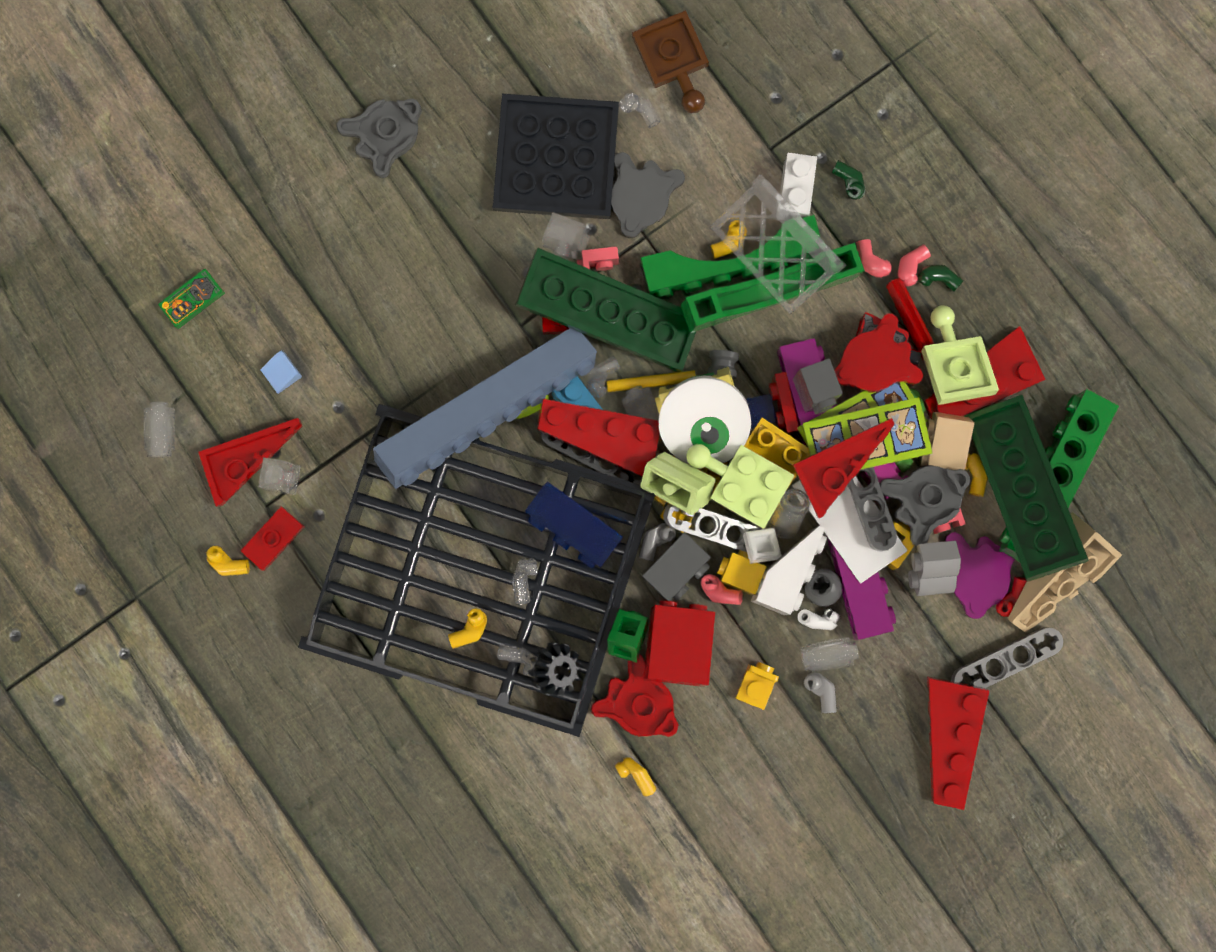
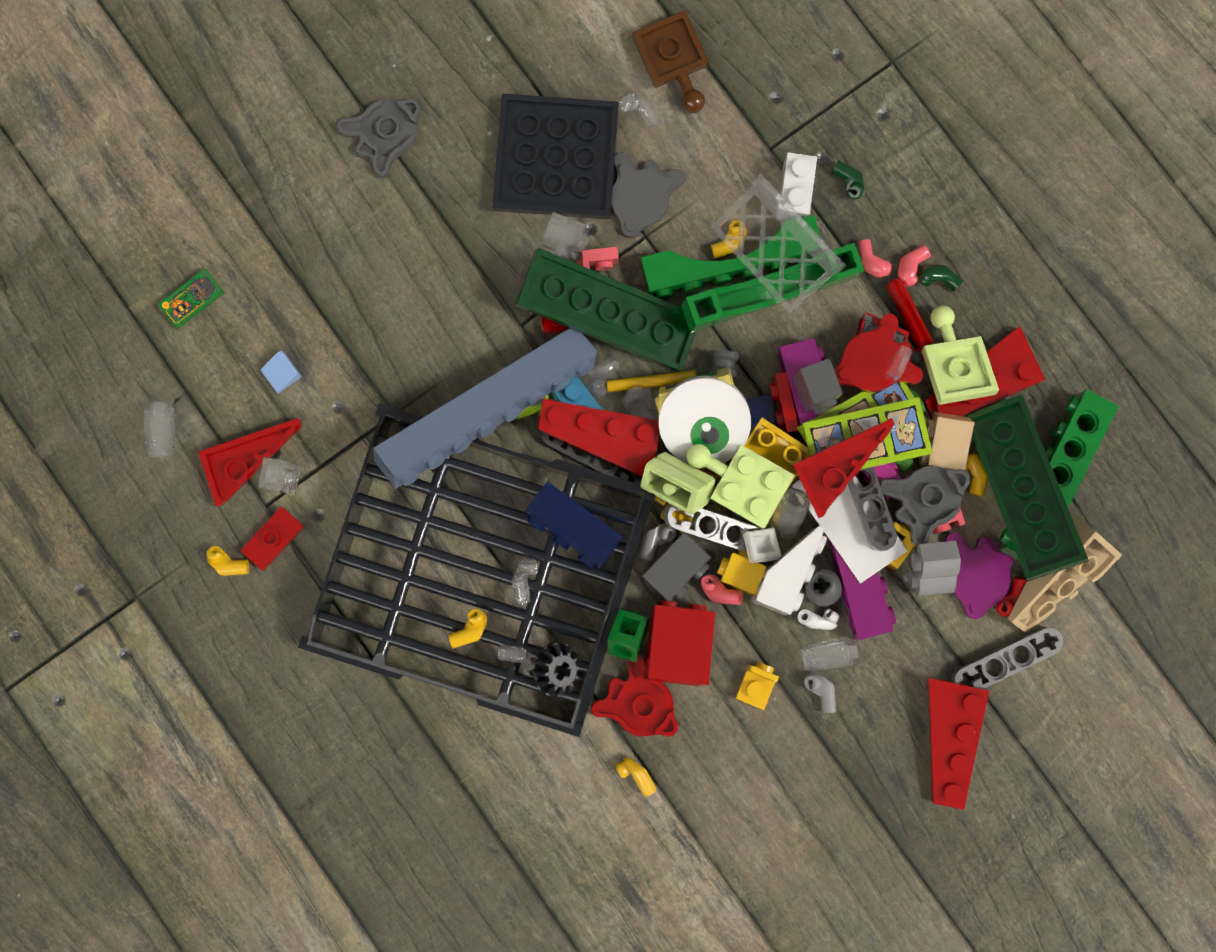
none -> clear tile [885,345,912,382]

